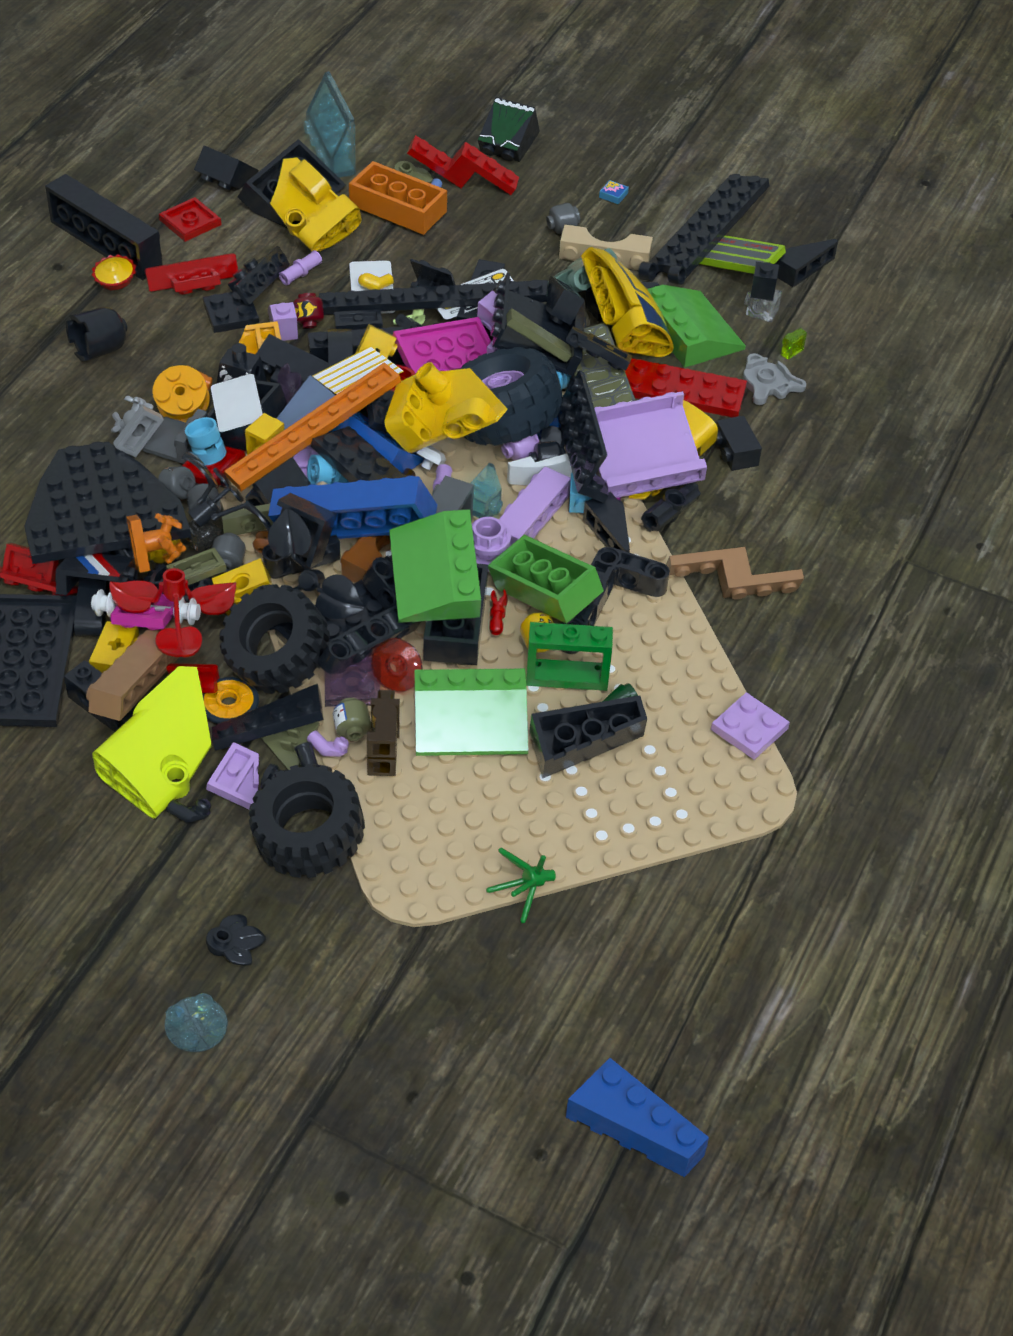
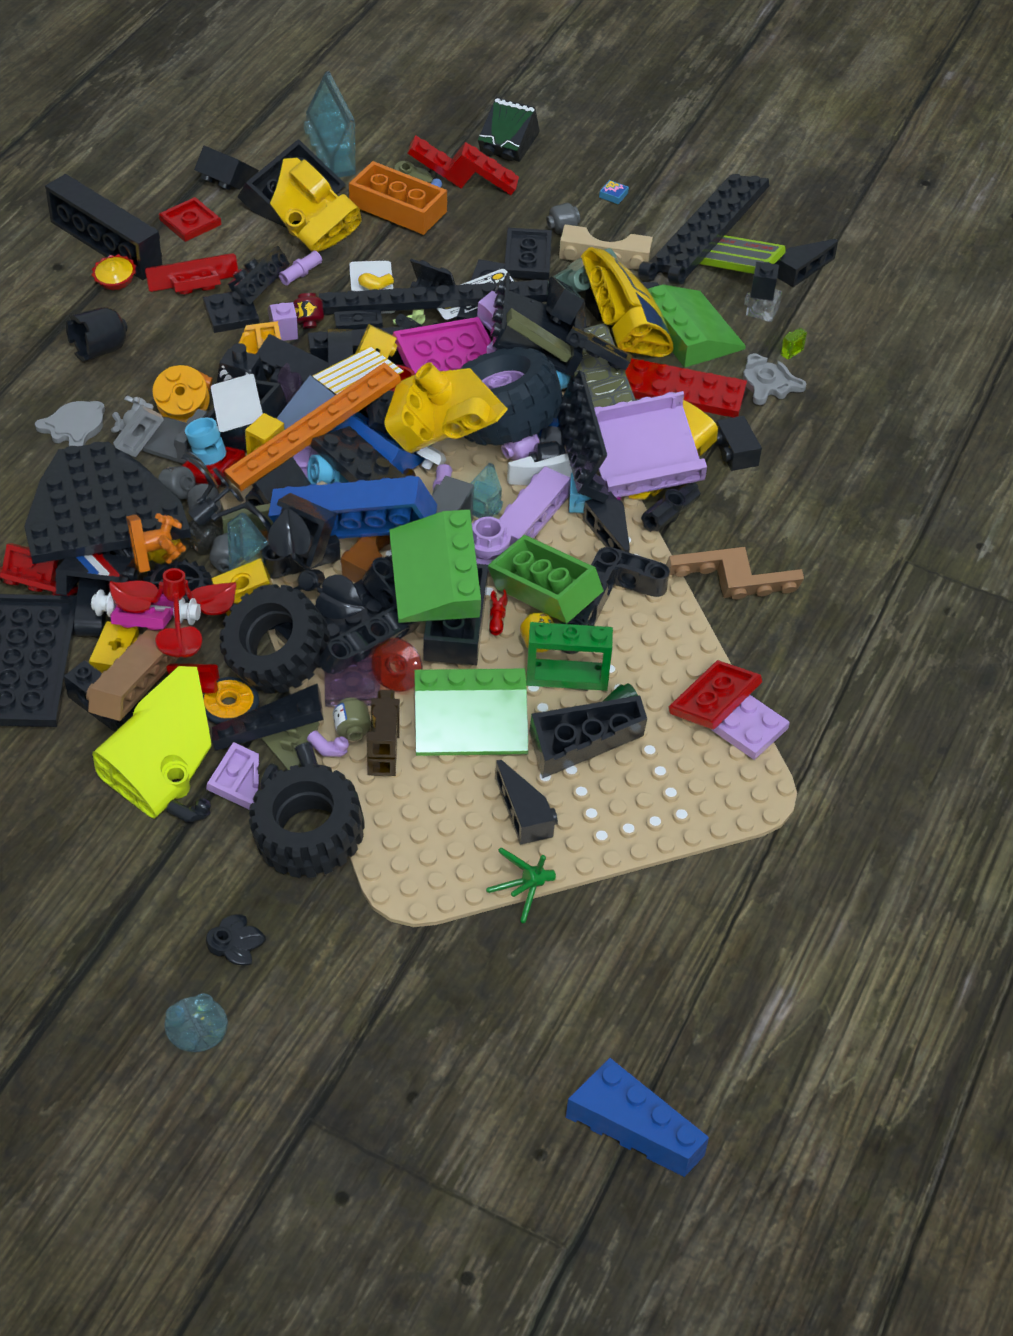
olive tile [166,547,226,585] -> none
none -> light grey tile [35,401,105,446]
none -> clear light blue slope [227,513,269,570]
none -> black slope [495,760,558,845]
none -> black plate [505,228,552,280]
none -> red tile [668,660,762,730]

